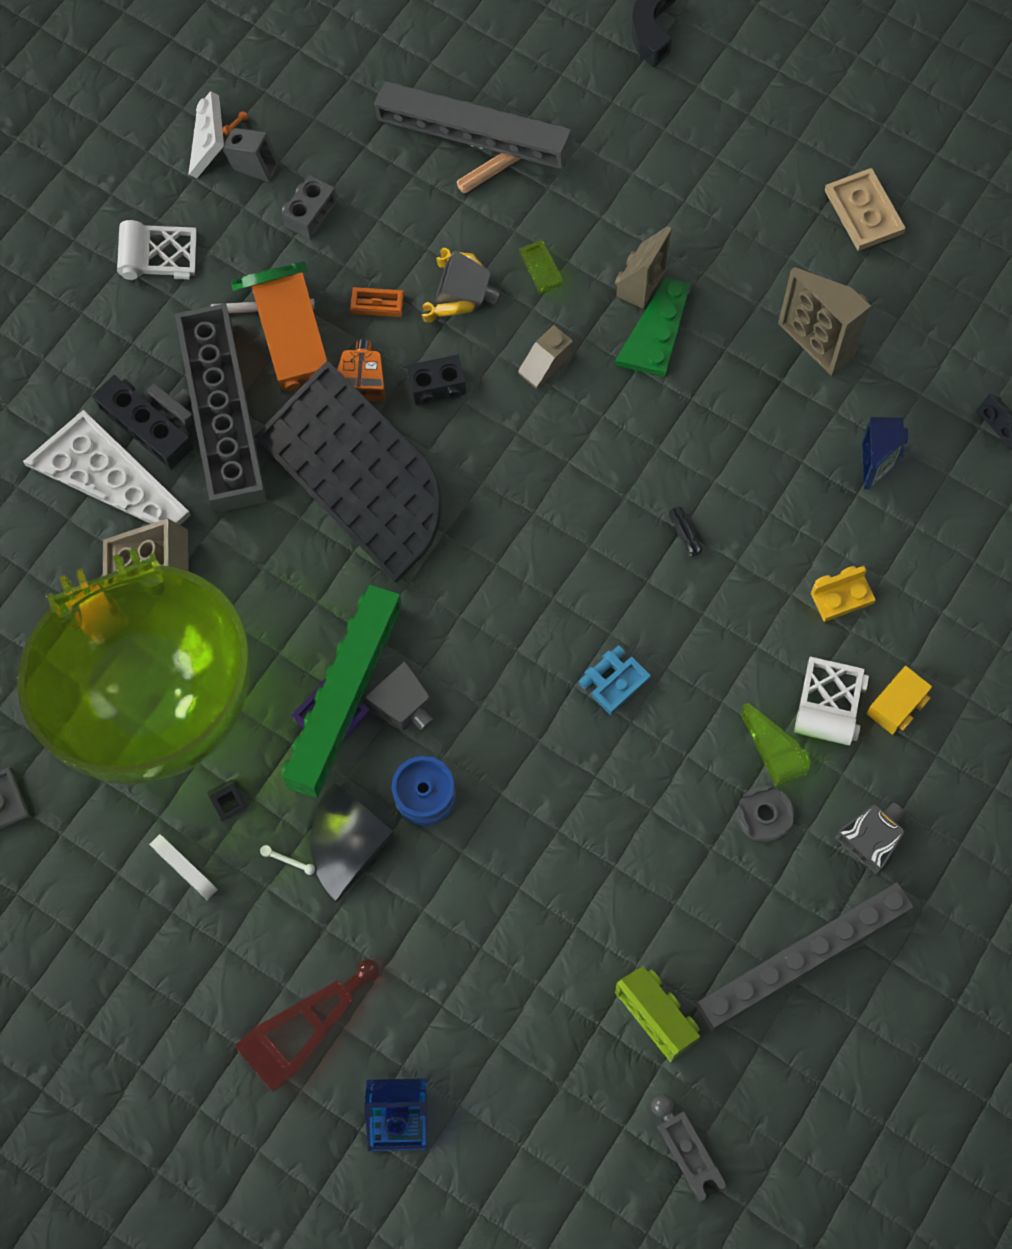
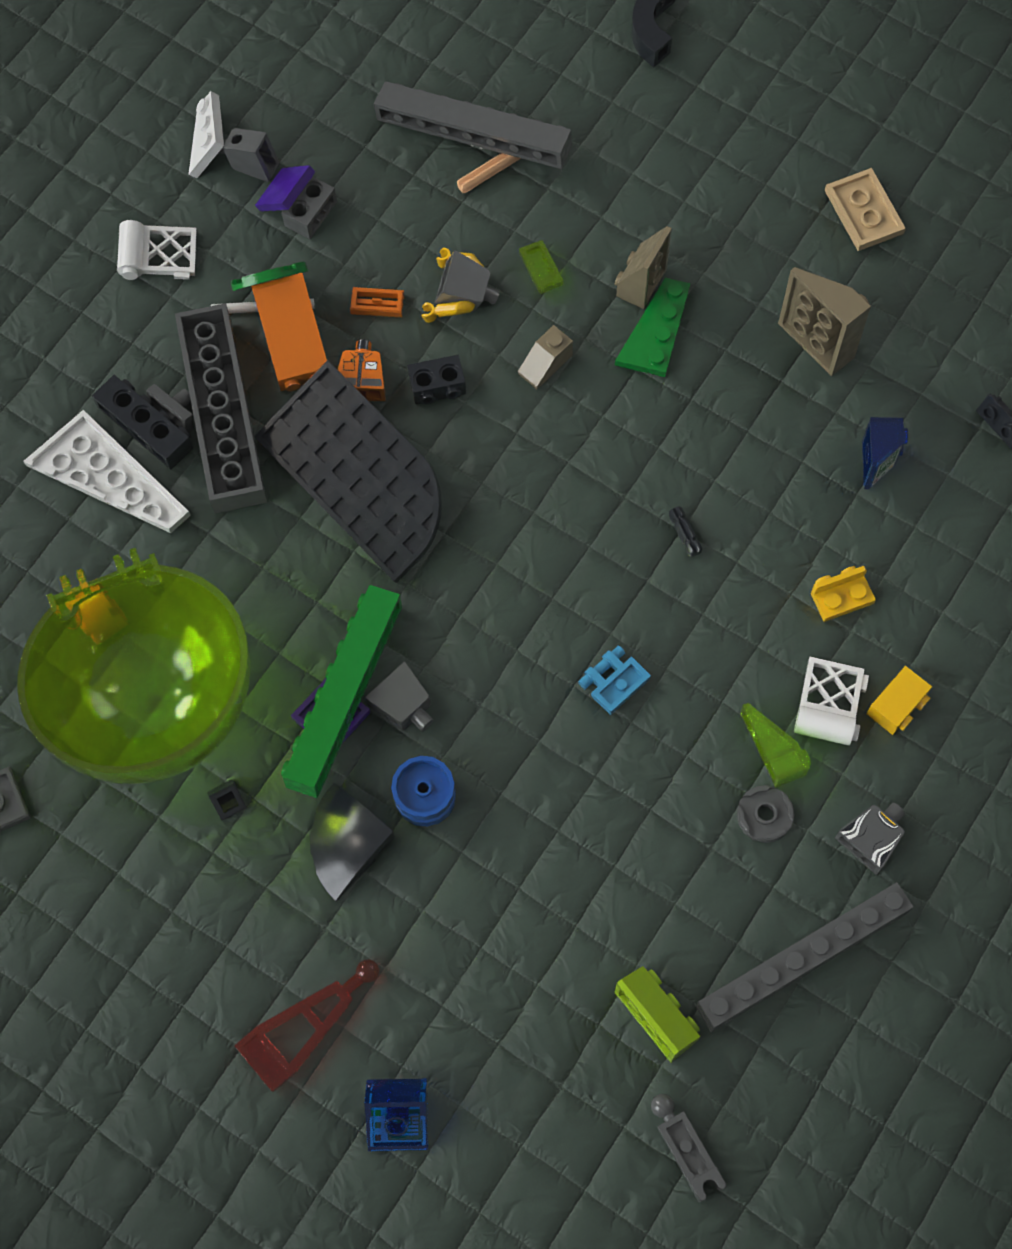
dark tan slope [103,518,188,590] -> none
white beam [149,834,217,901] -> none
orange hinge [222,111,248,136] -> none
white hinge [260,845,316,875] -> none
none -> dark purple tile [255,165,315,211]

